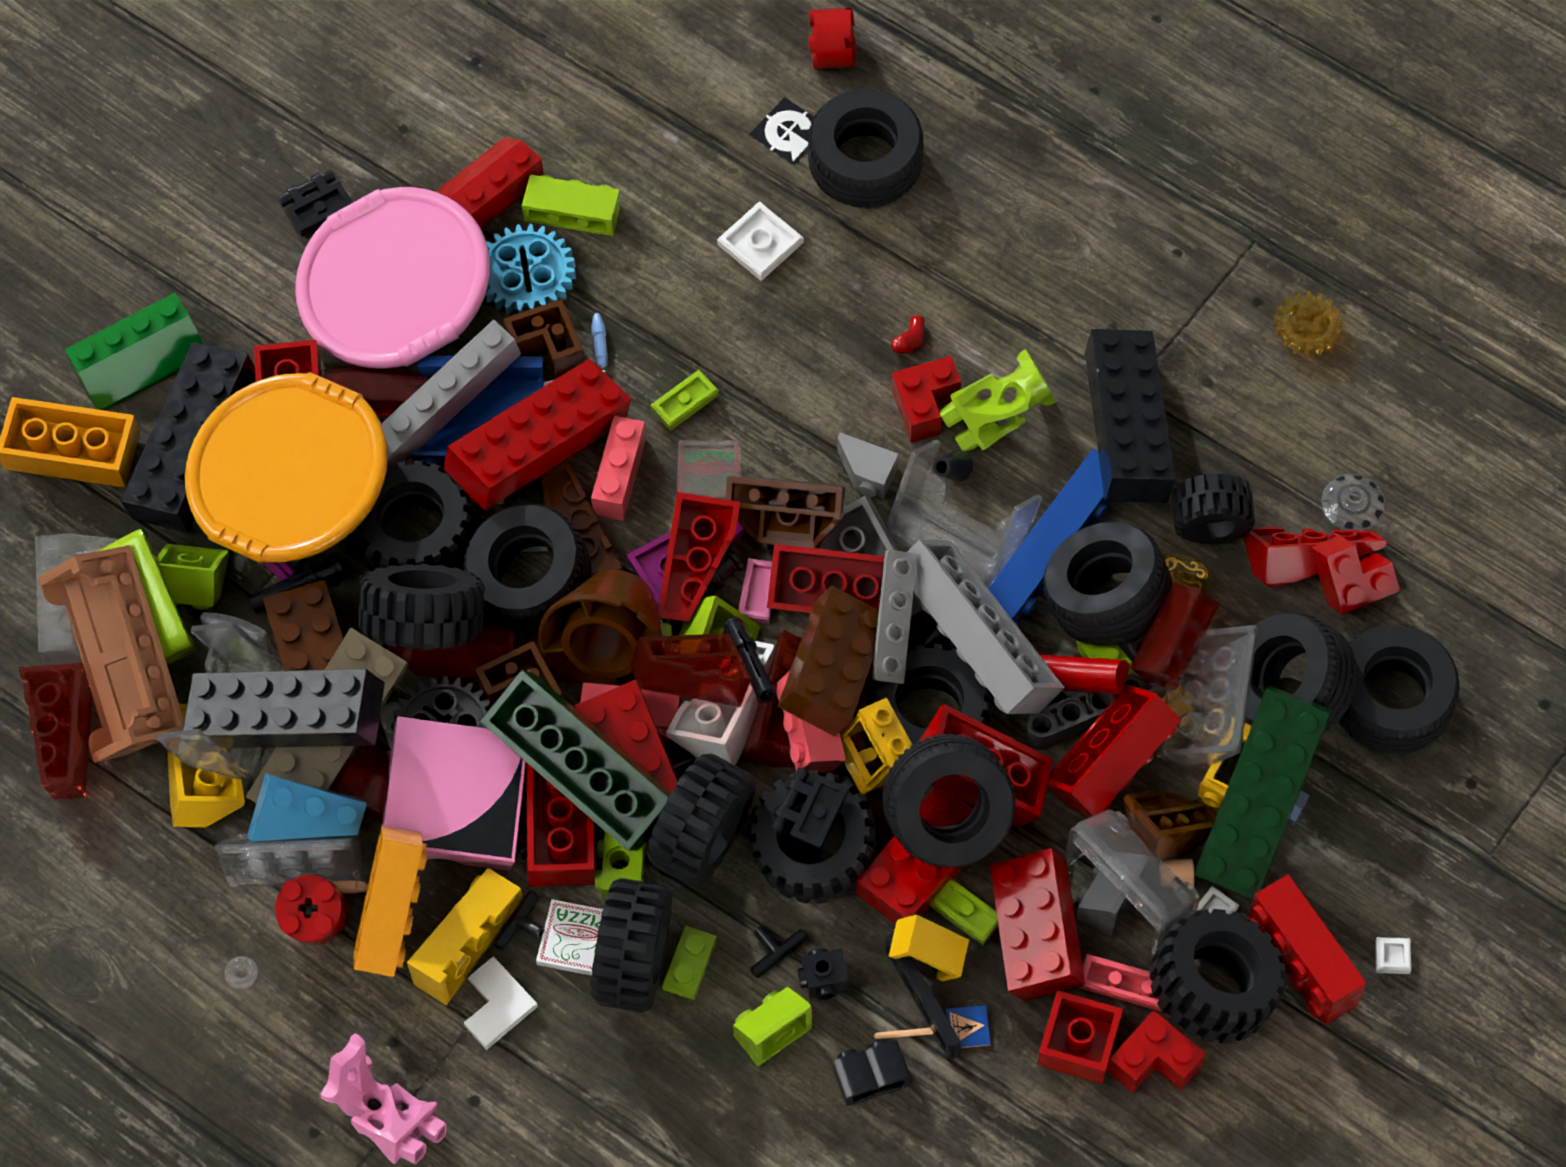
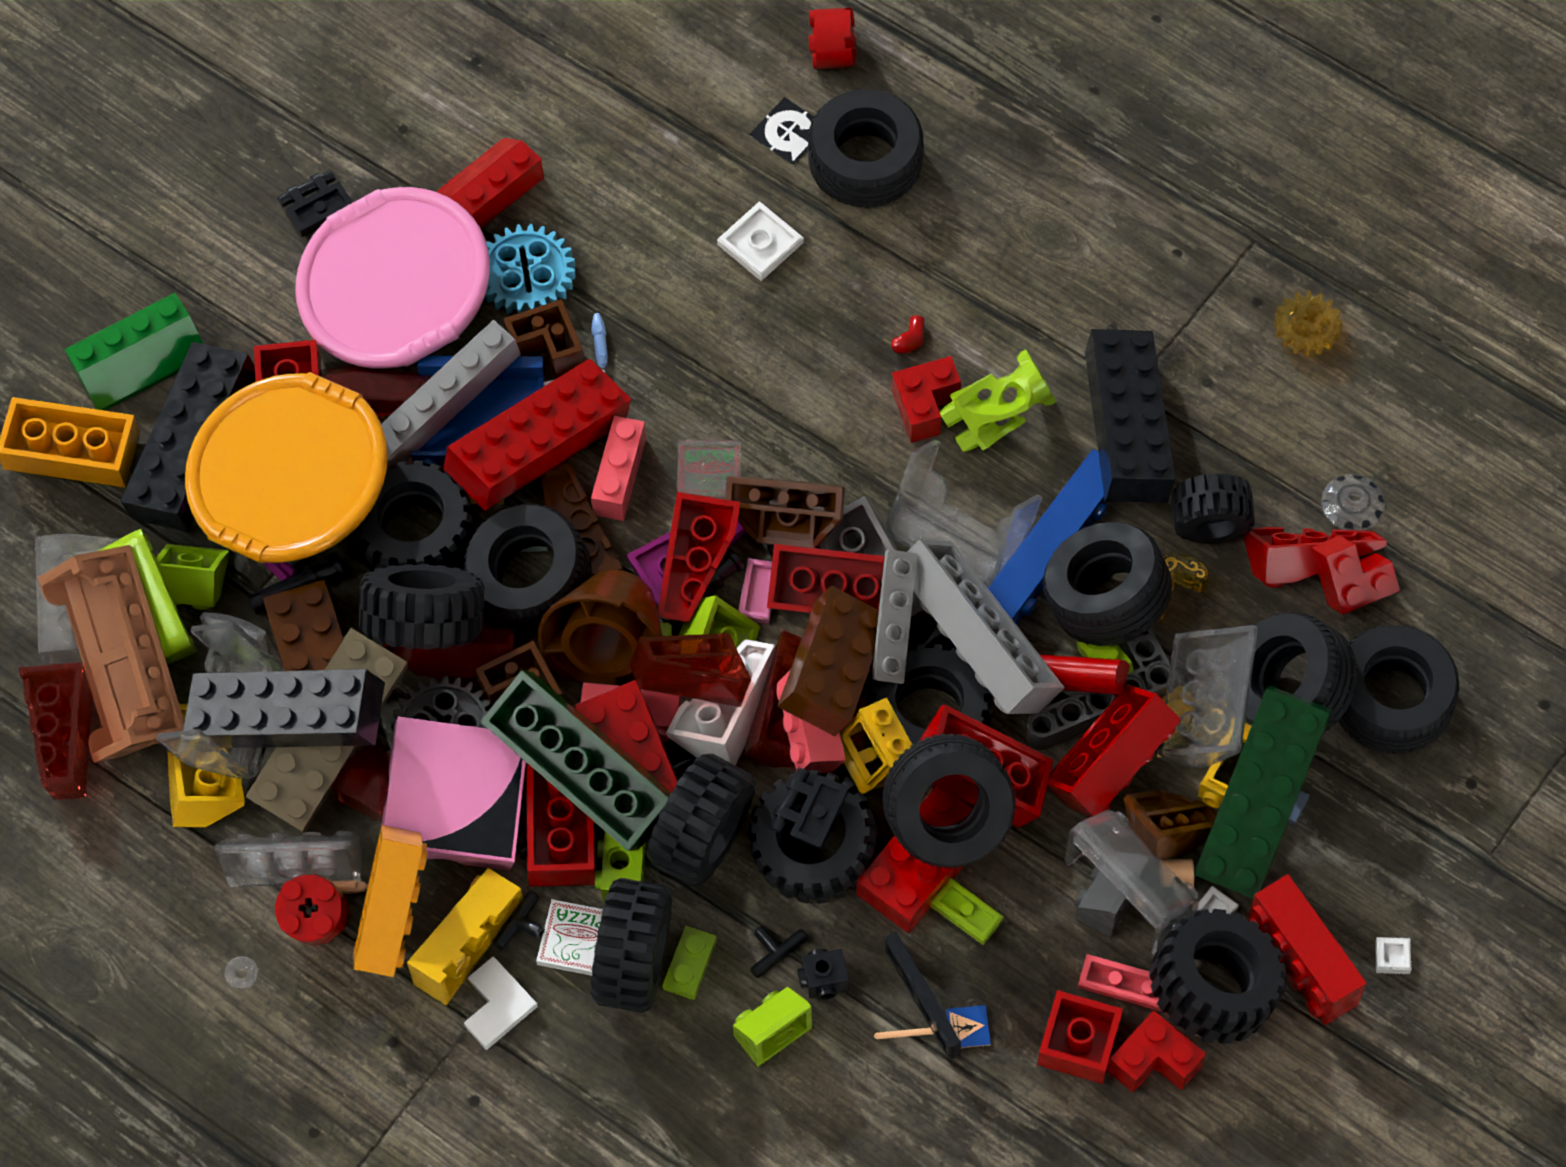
dark azure wedge [247,773,367,841] -> none
bright pink hips [320,1033,447,1165] -> none
lime brick [522,175,621,236] -> none
lime plate [650,370,719,431] -> none
black pin [723,617,776,703] -> none
black brick [833,1039,911,1106] -> none
light grey slope [837,432,898,499] -> none
yellow panel [889,915,969,981] -> none
black cone [933,450,973,482] -> none
red brick [990,848,1085,1001] -> none
clear red brick [1130,583,1220,690] -> none

